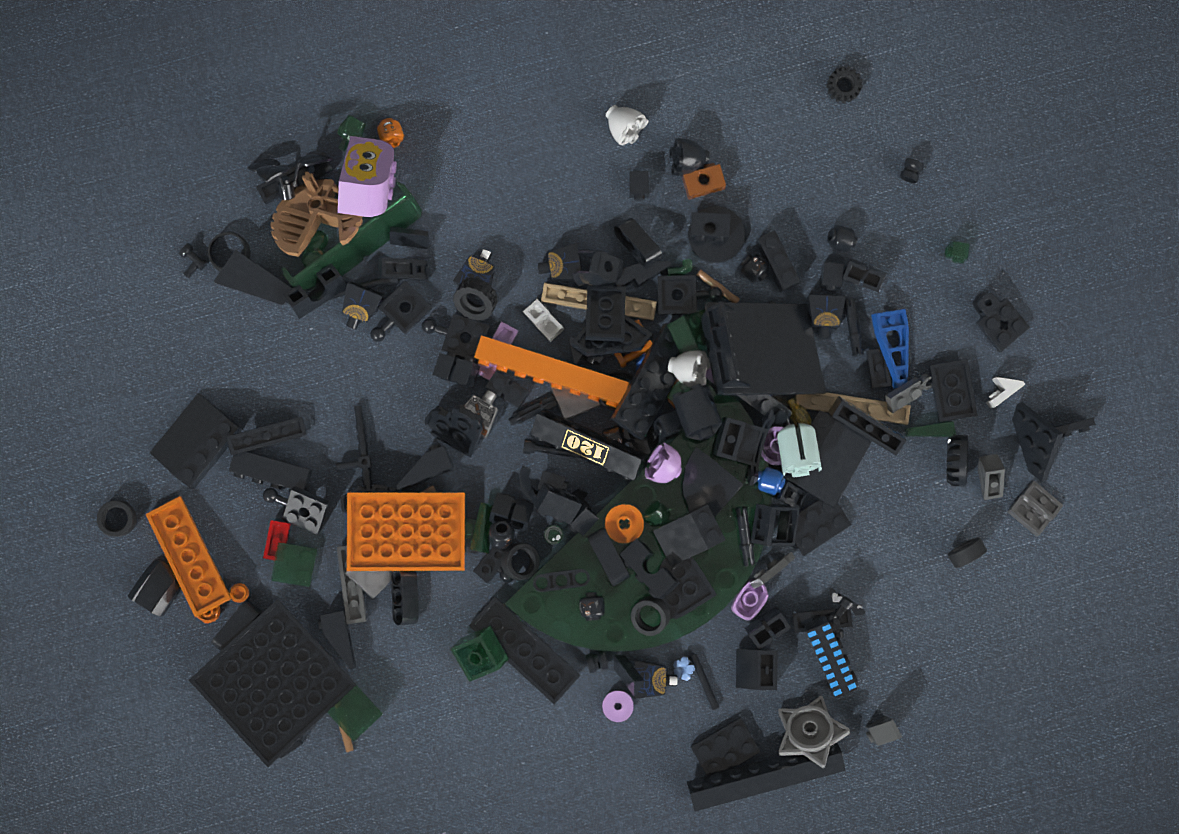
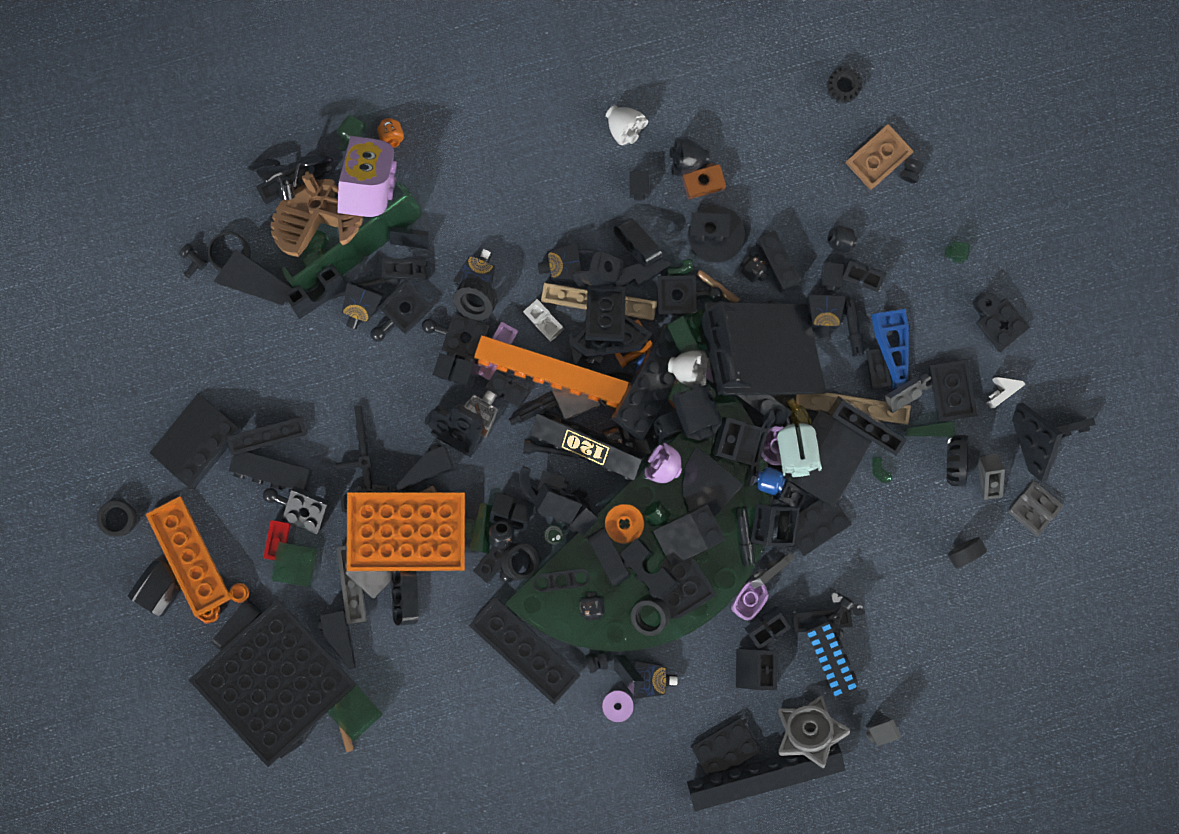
clear green brick [450,626,509,682] -> none
light blue plant [673,657,695,681] -> none
black bar [689,653,719,710] -> none
none -> medium nougat plate [846,124,914,190]
none -> clear green arm [872,458,893,483]

